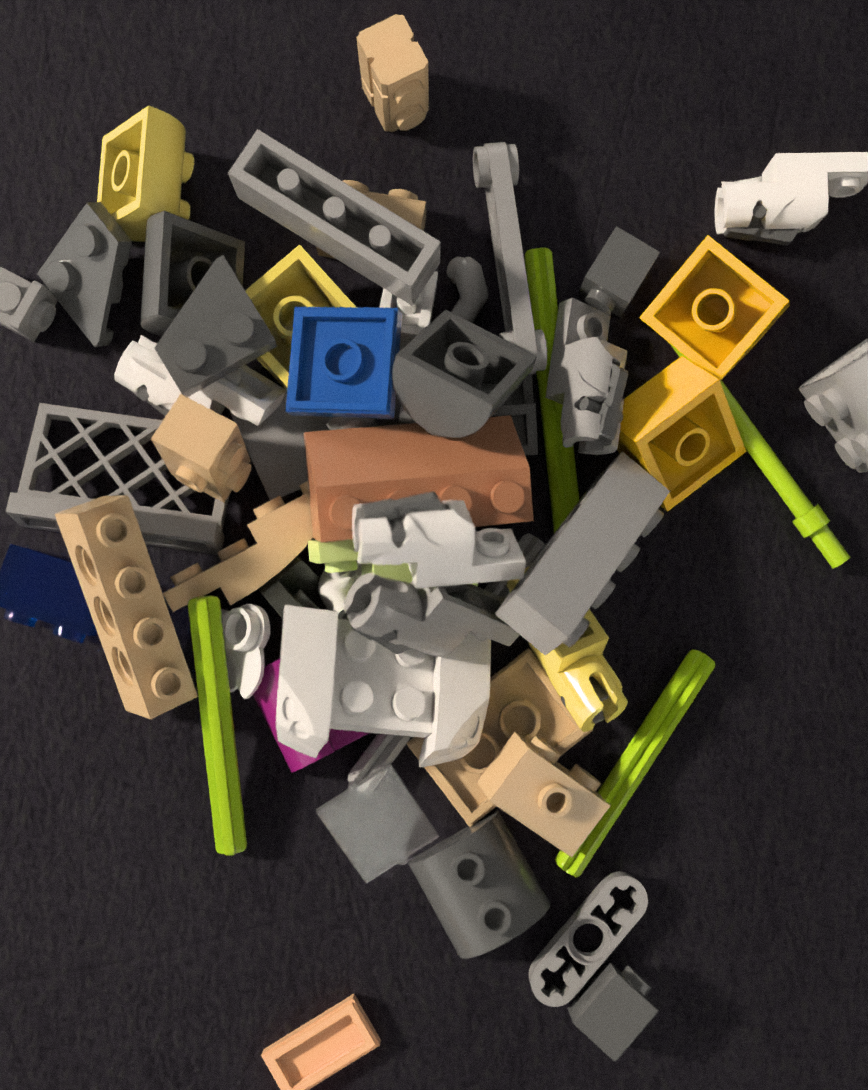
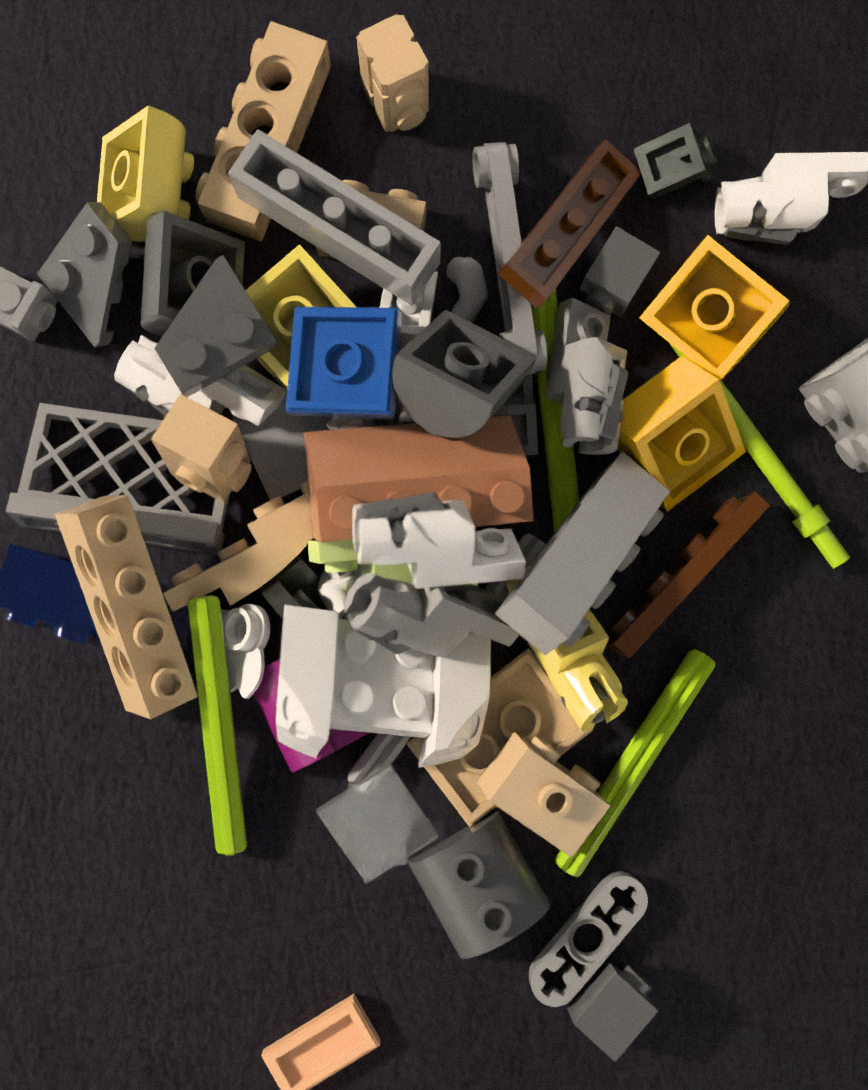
none -> tan brick [196,21,331,242]
none -> reddish brown plate [498,138,641,309]
none -> reddish brown plate [606,491,770,659]
none -> pearl dark grey bracket [634,123,718,199]

